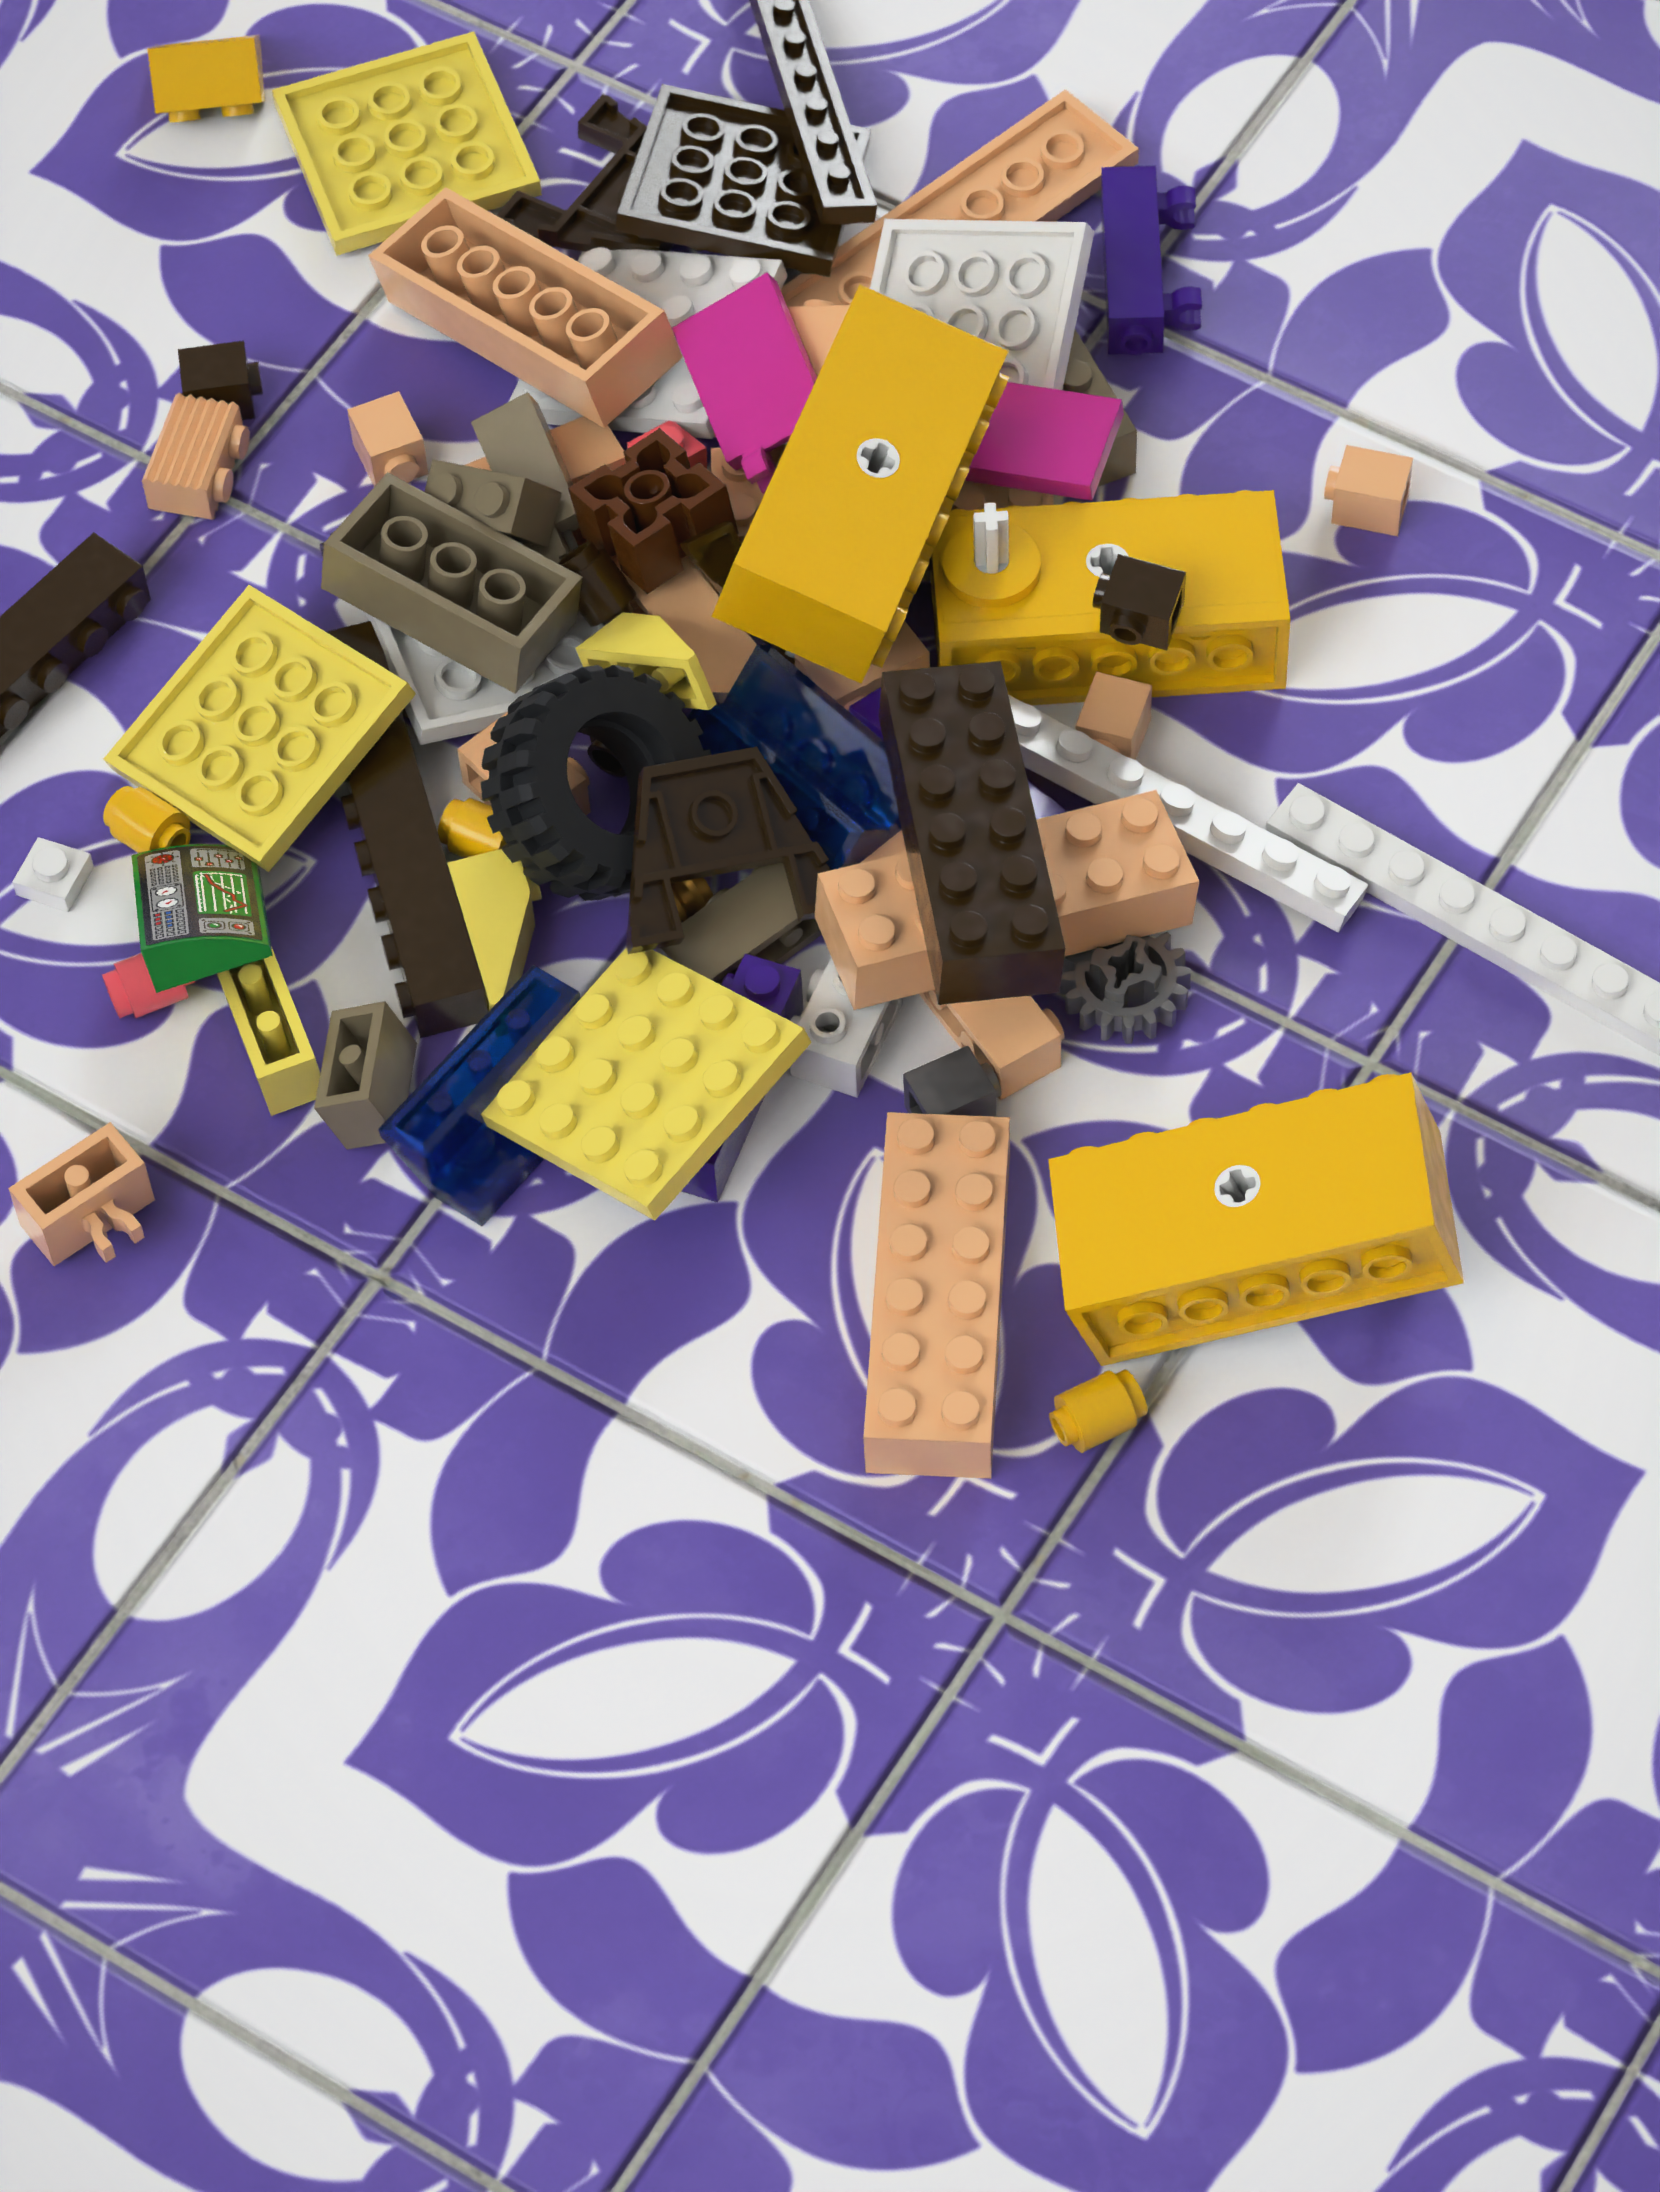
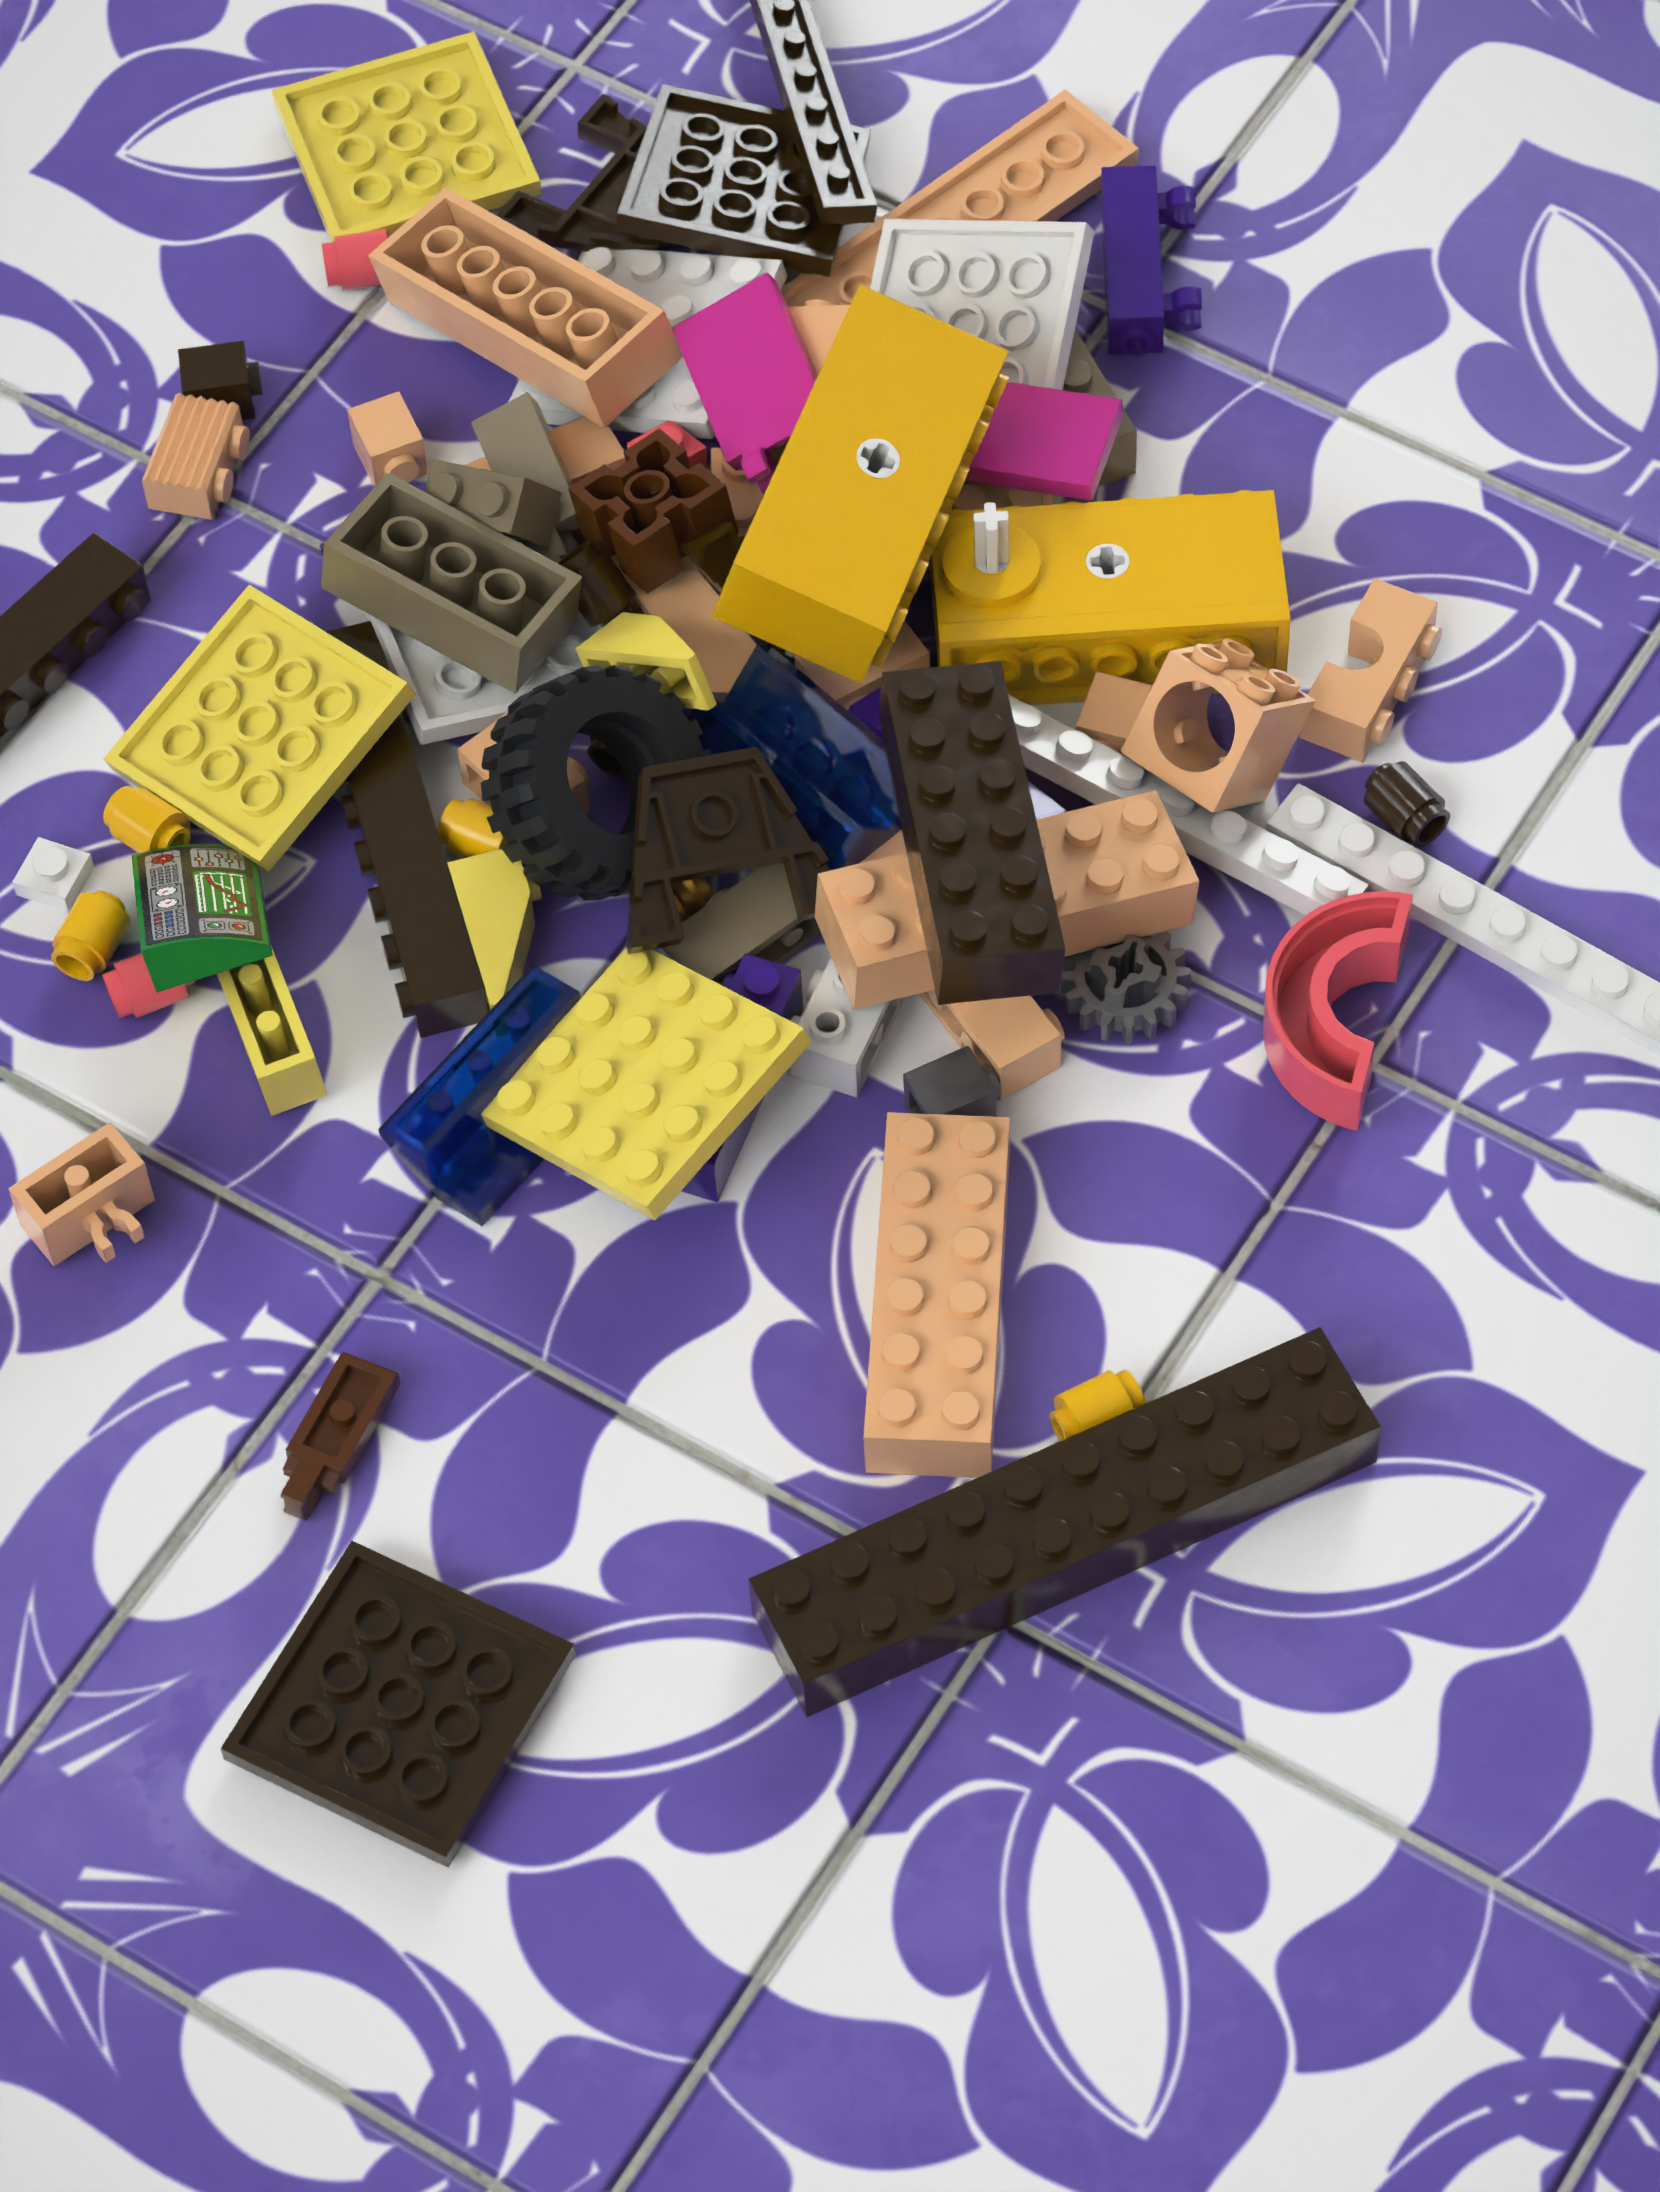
yellow slope [147,35,265,122] -> none
dark tan brick [314,1001,417,1150] -> none
yellow piece [1048,1072,1464,1366] -> none
dark brown brick [1092,554,1186,650] -> none
light nougat brick [1324,445,1413,536] -> none
none -> yellow brick [51,891,131,981]
none -> dark brown plate [220,1541,576,1868]
none -> reddish brown hinge [280,1352,401,1521]
none -> coral brick [321,229,387,291]
none -> dark brown brick [749,1327,1381,1717]
none -> light nougat brick [1120,639,1316,813]
none -> coral brick [1263,891,1413,1131]
none -> light nougat arch [1300,578,1442,763]
none -> dark brown brick [1364,761,1450,847]

